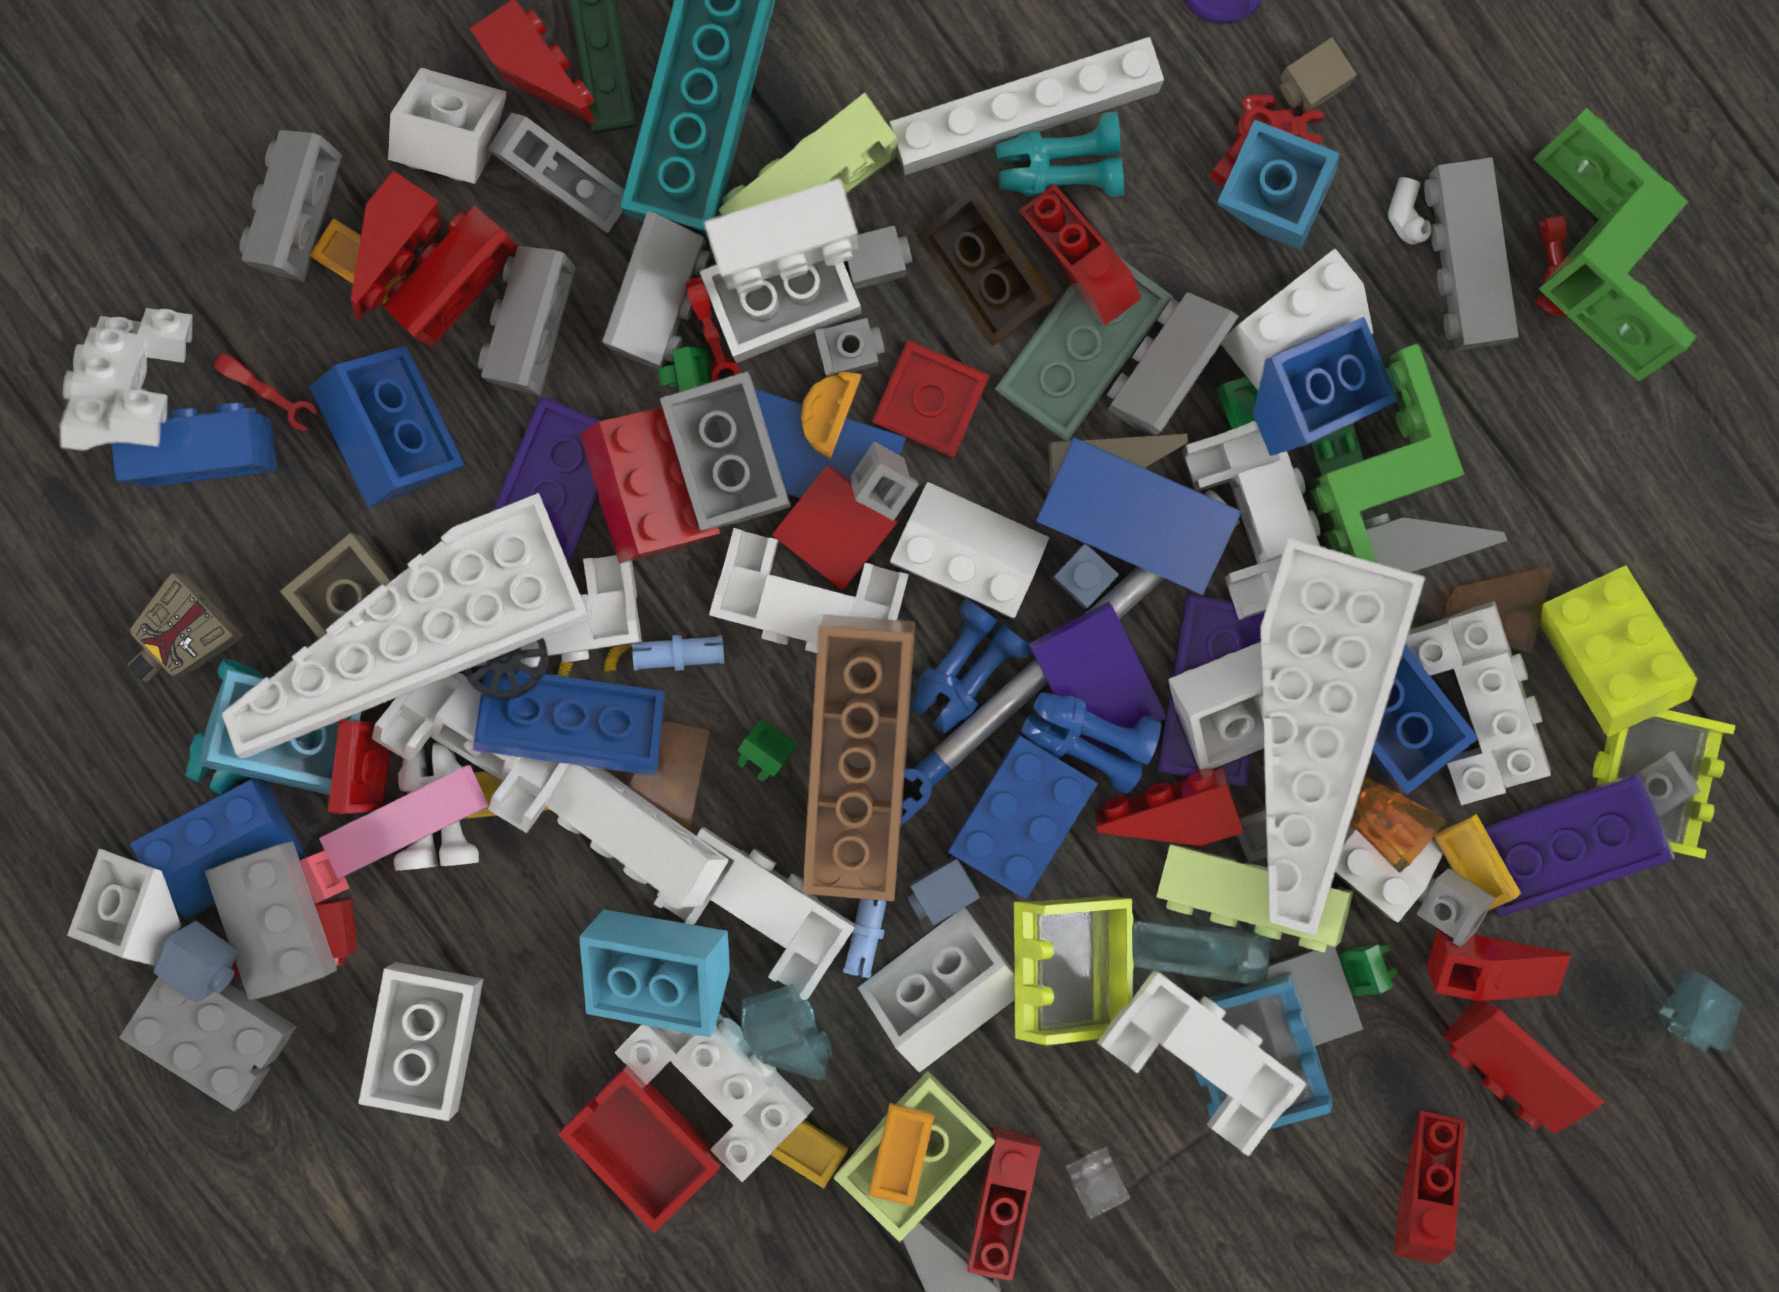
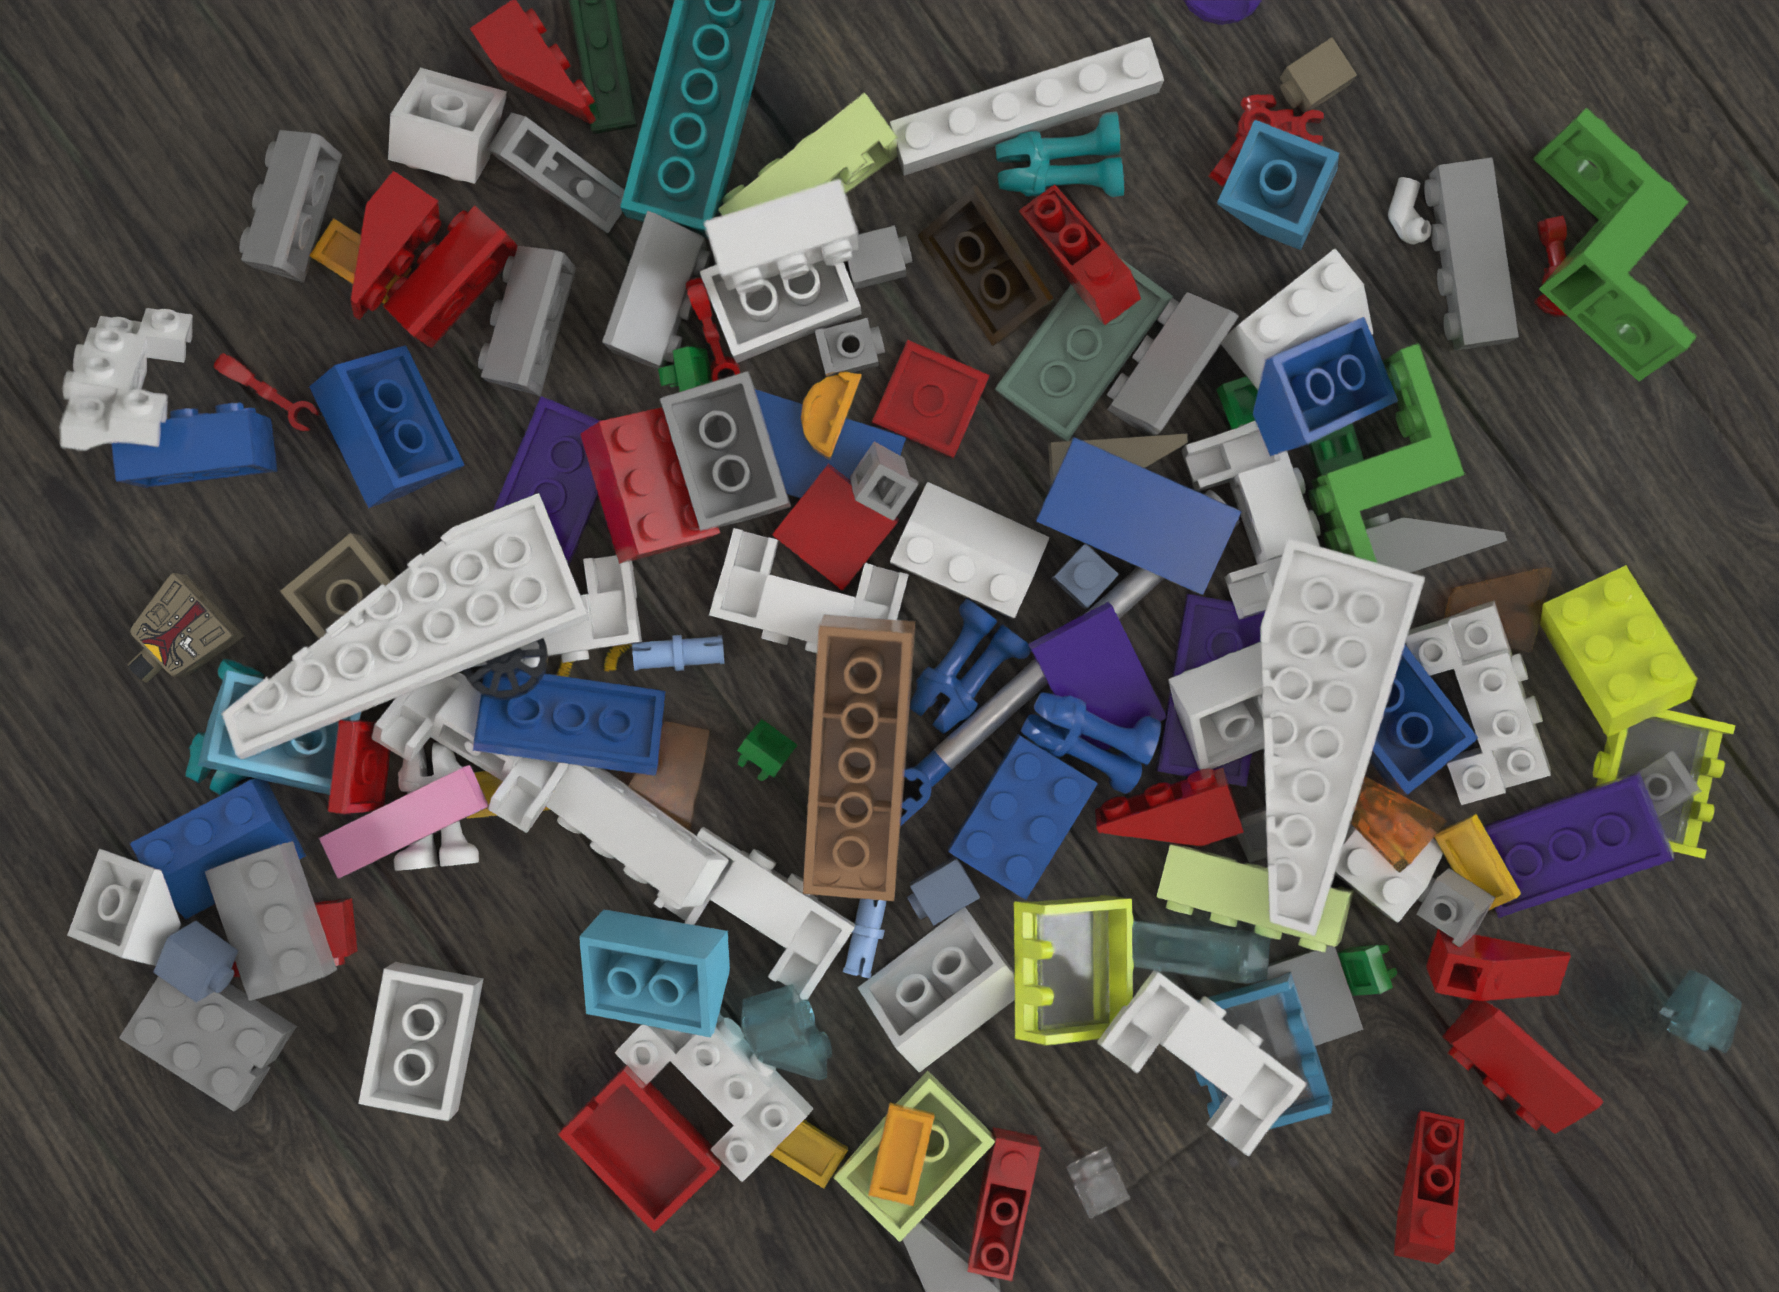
coral tile [300,850,349,904] -> none

